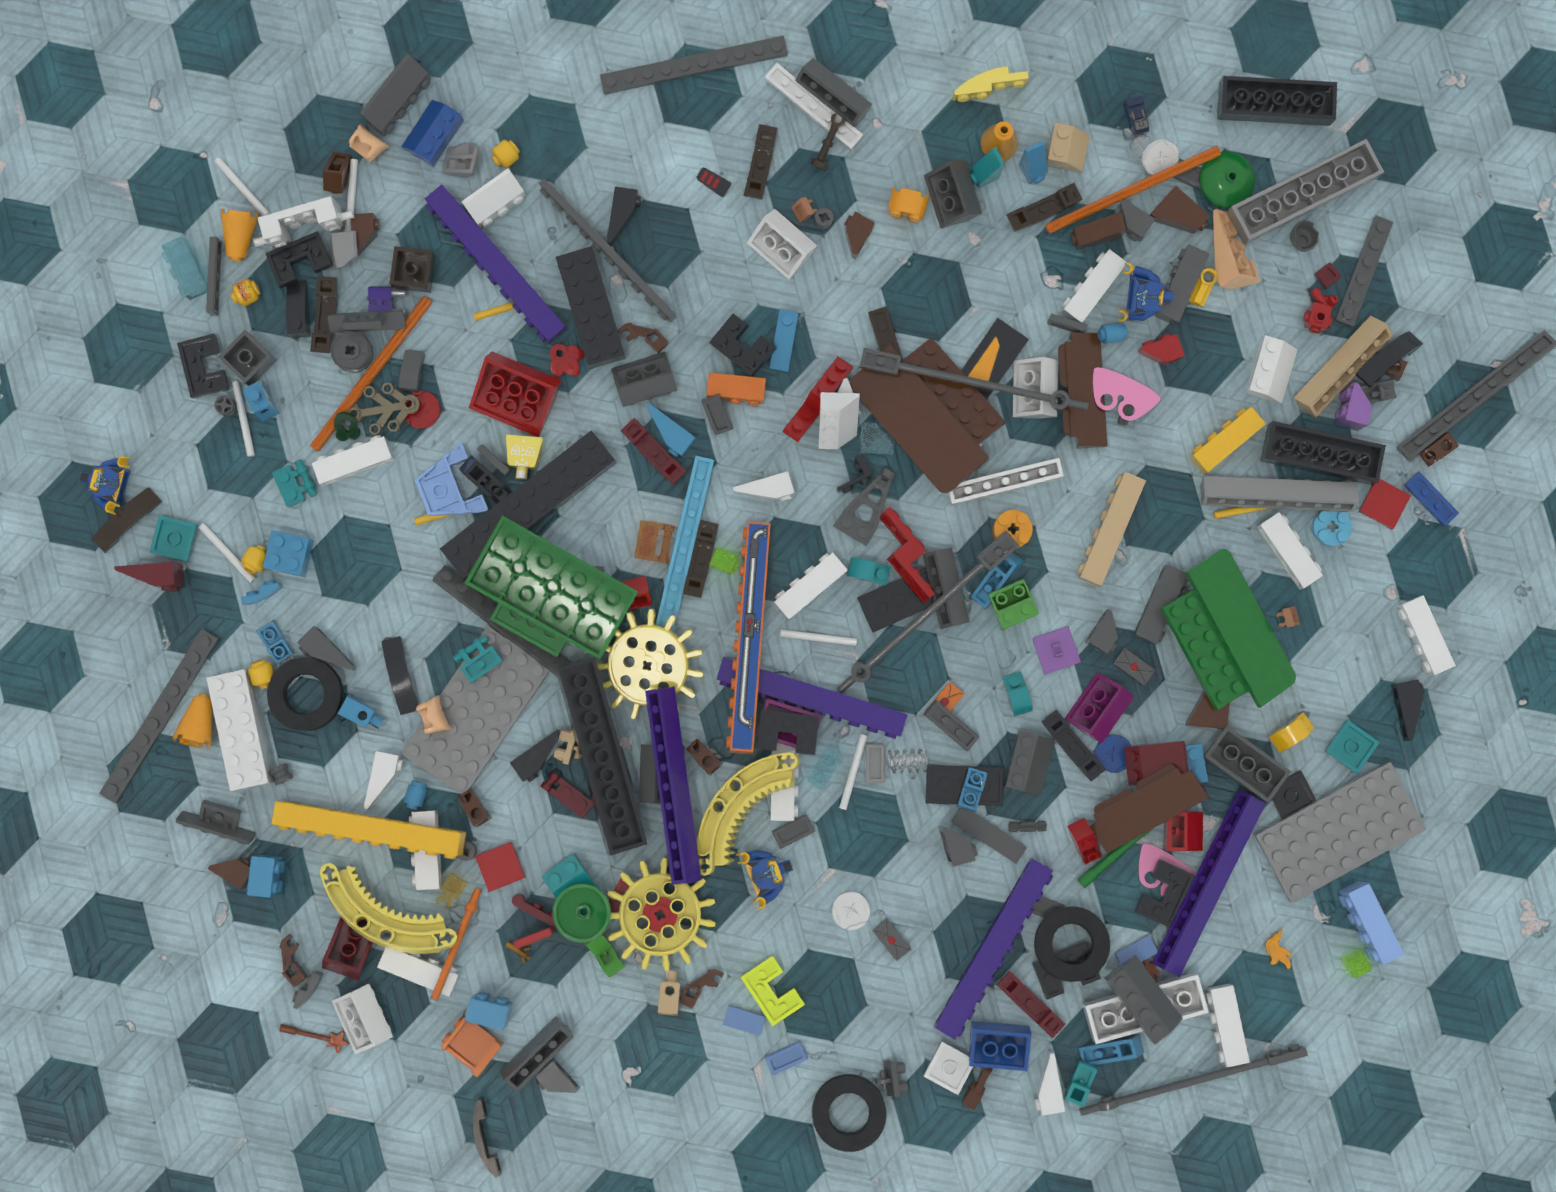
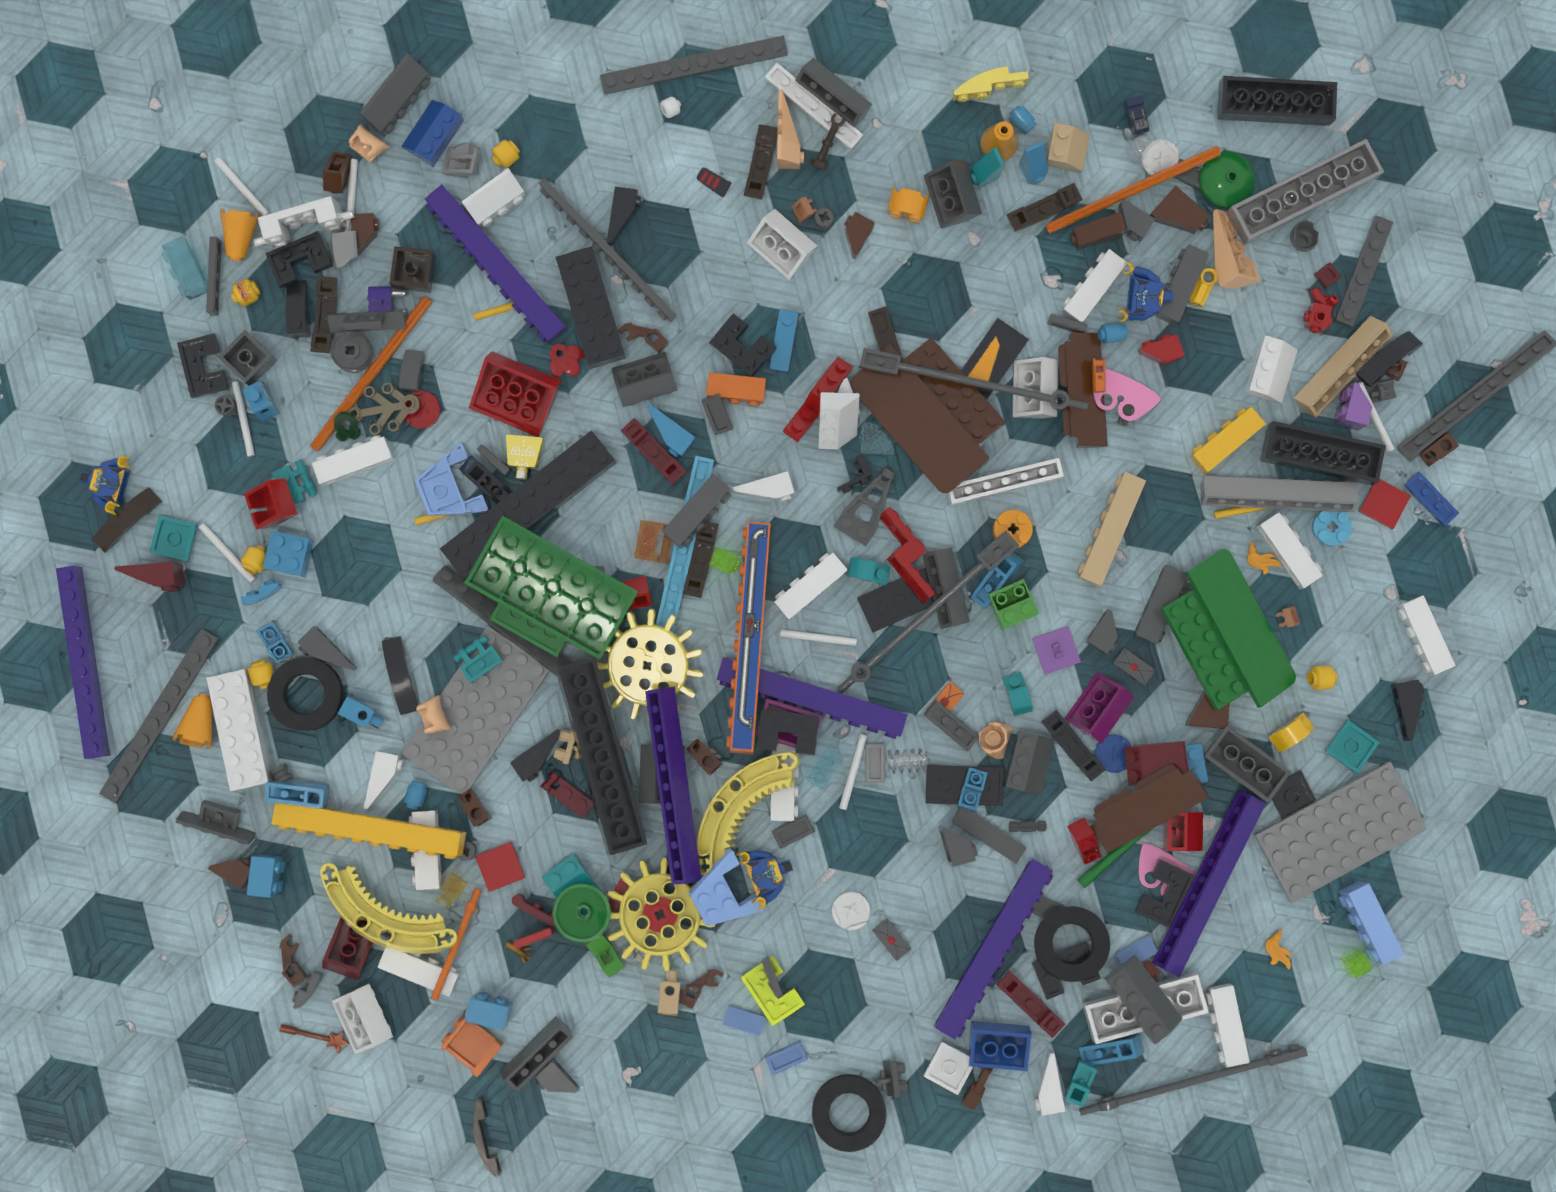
none -> dark purple brick [56,565,110,759]
none -> red piece [244,478,297,530]
none -> dark azure slope [264,781,329,809]
none -> white piece [660,97,681,118]
none -> dark grey brick [662,474,732,549]
none -> light blue wing [688,848,764,926]
none -> dark grey tile [762,956,783,998]
none -> light nougat wedge [777,89,804,169]
none -> light nougat hair [978,722,1013,759]
none -> dark azure brick [1009,106,1037,134]
none -> orange bar [1092,358,1106,393]
none -> light orange piece [1247,541,1282,574]
none -> yellow head [1307,665,1338,691]
none -> white bar [1359,382,1394,452]

